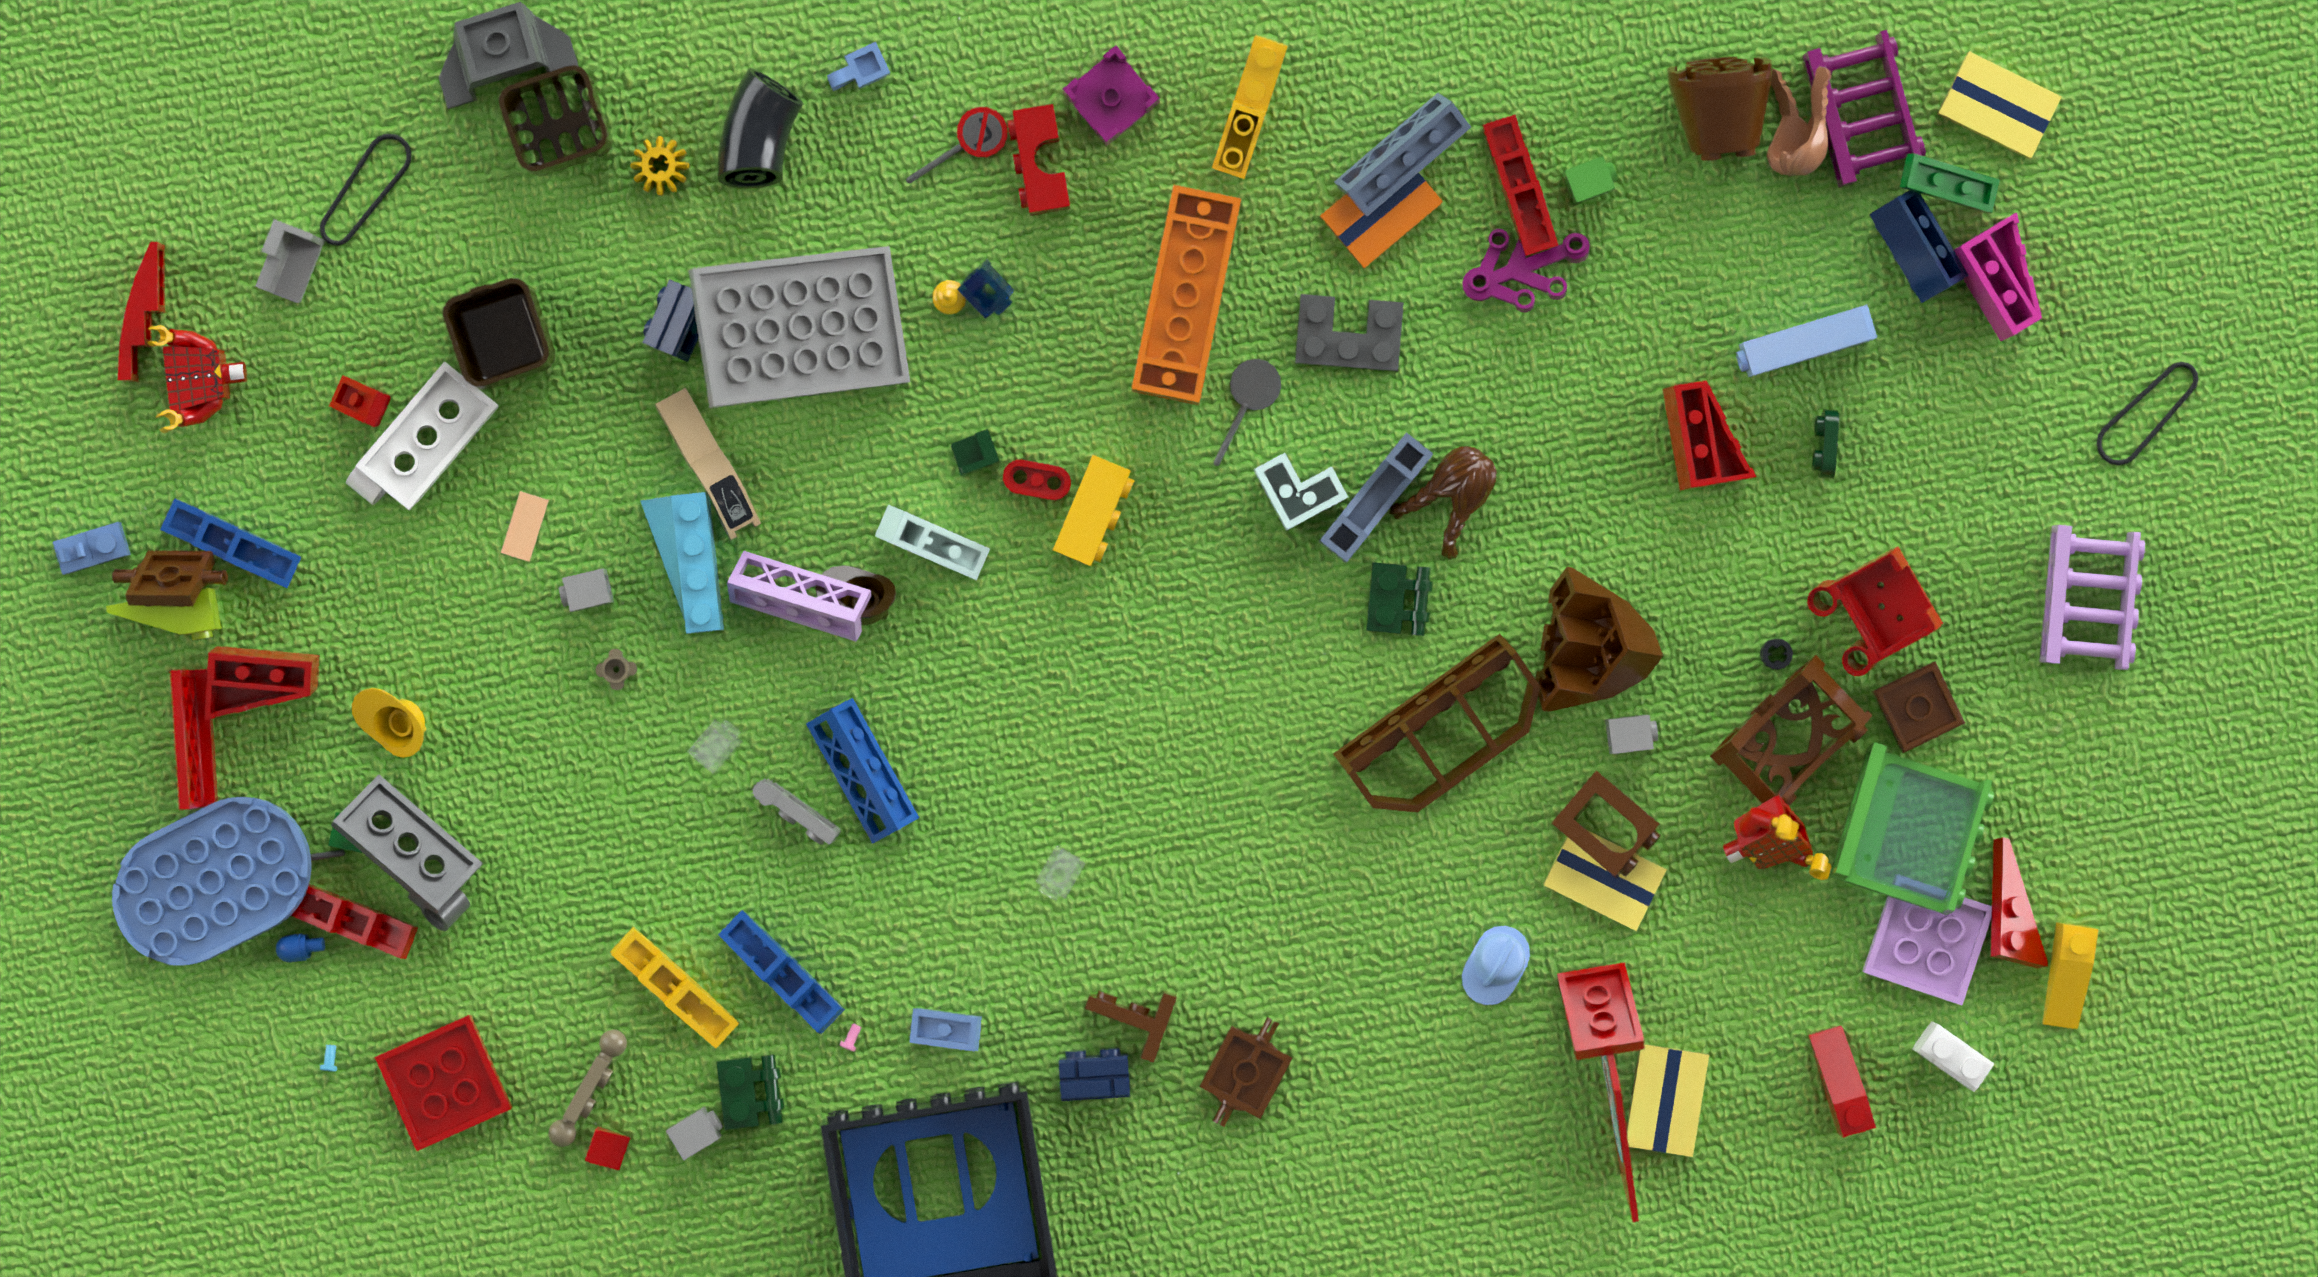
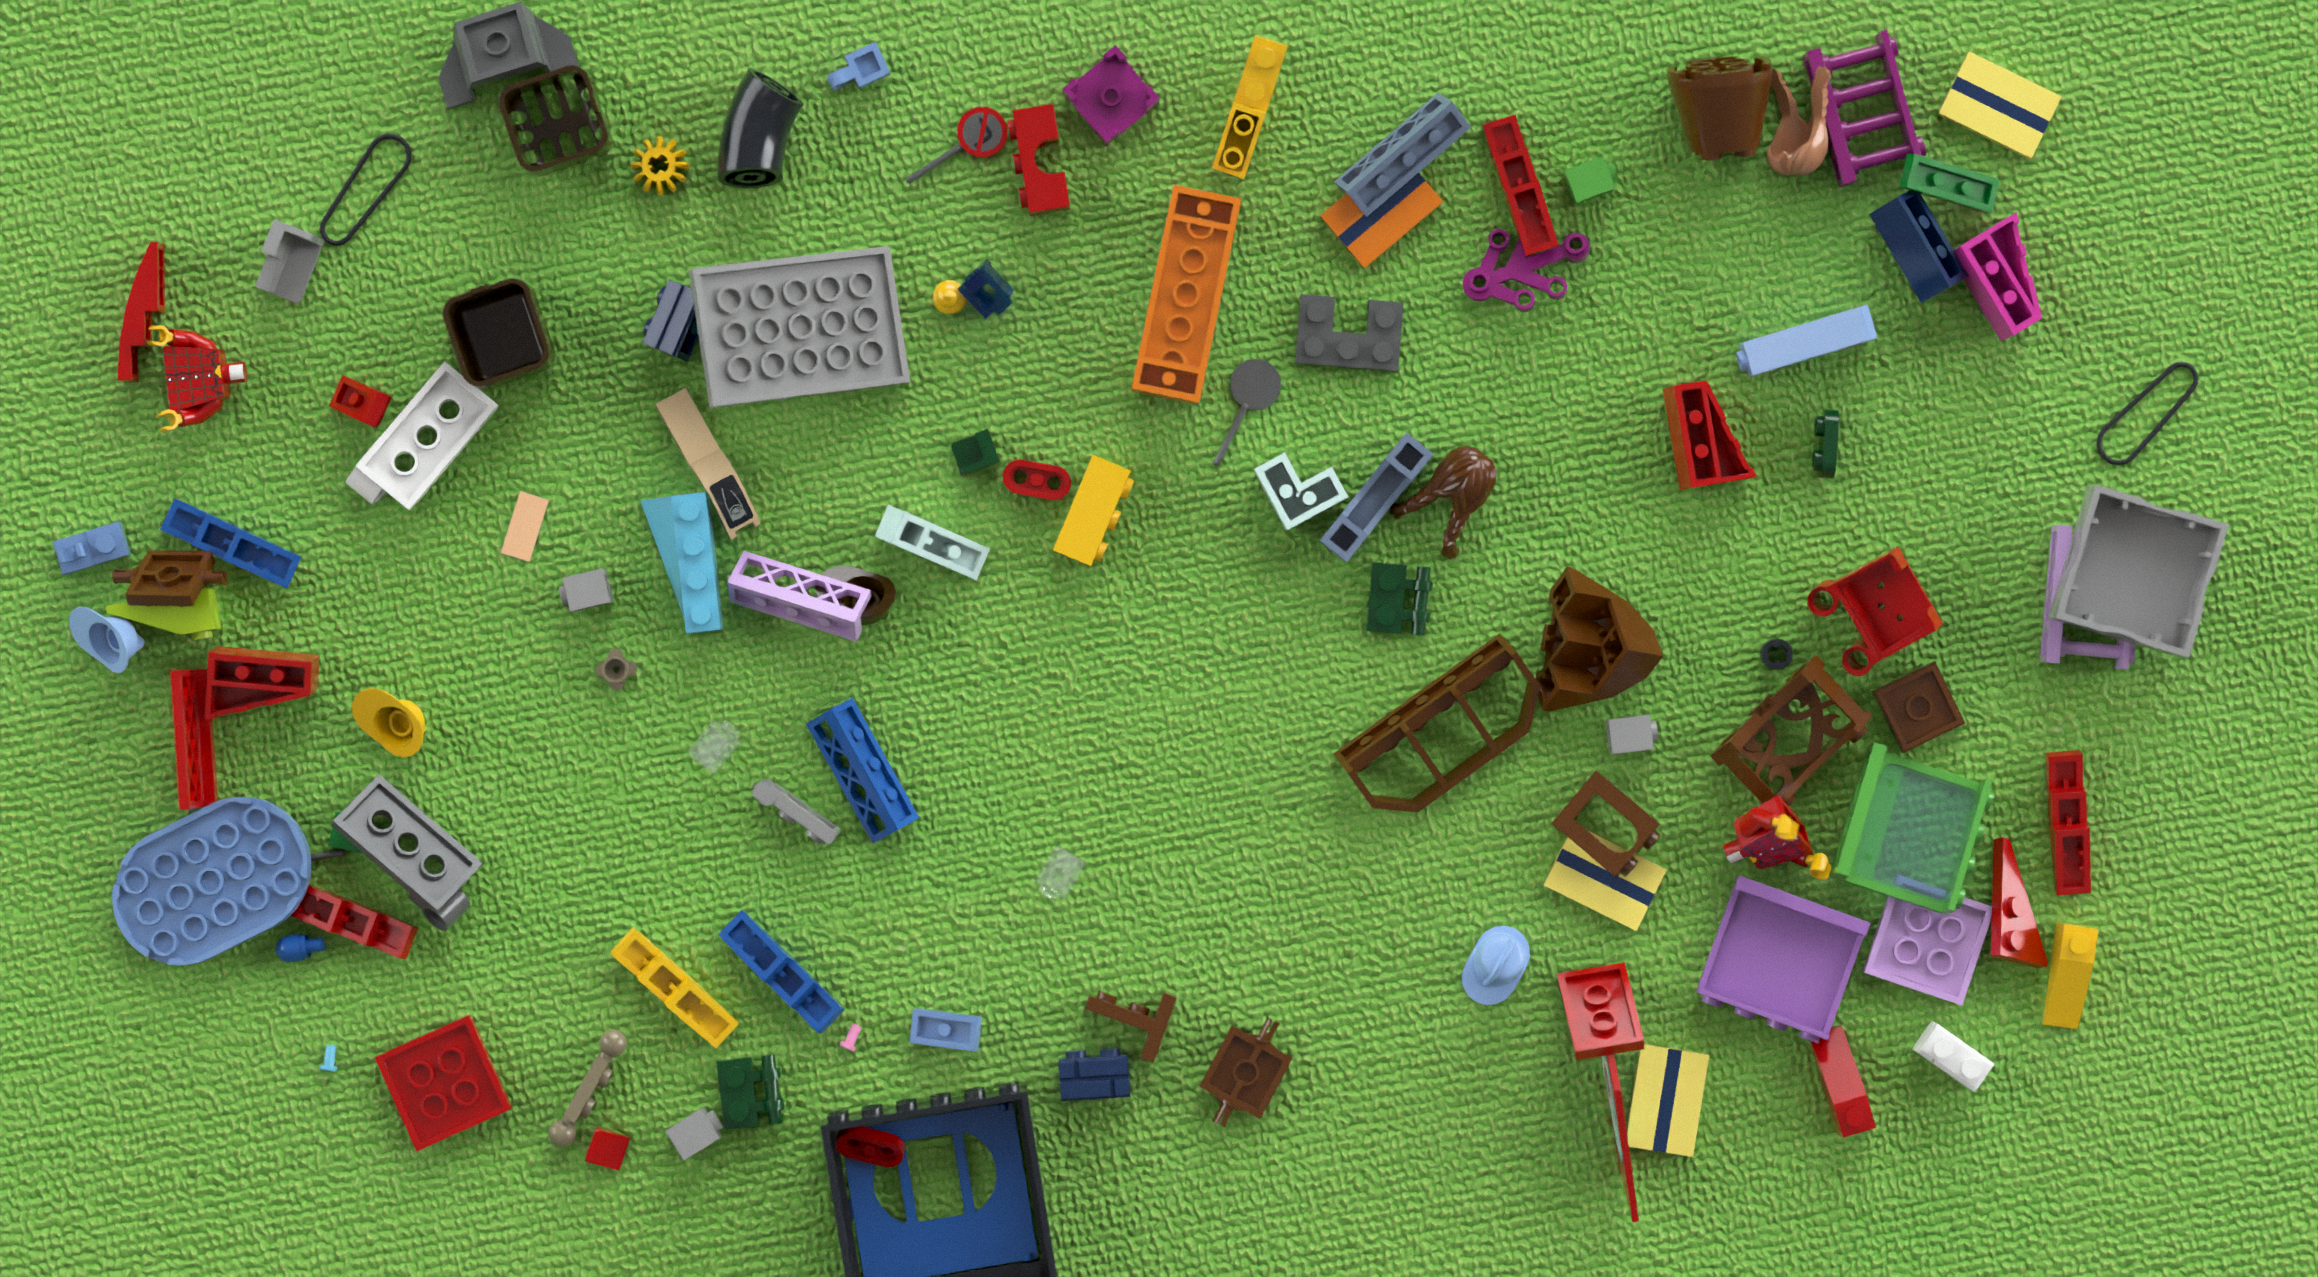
none -> light blue piece [69,607,145,673]
none -> red plate [835,1126,905,1167]
none -> medium lavender panel [1696,875,1871,1043]
none -> red slope [2046,750,2091,896]
none -> light grey tile [2048,484,2229,658]

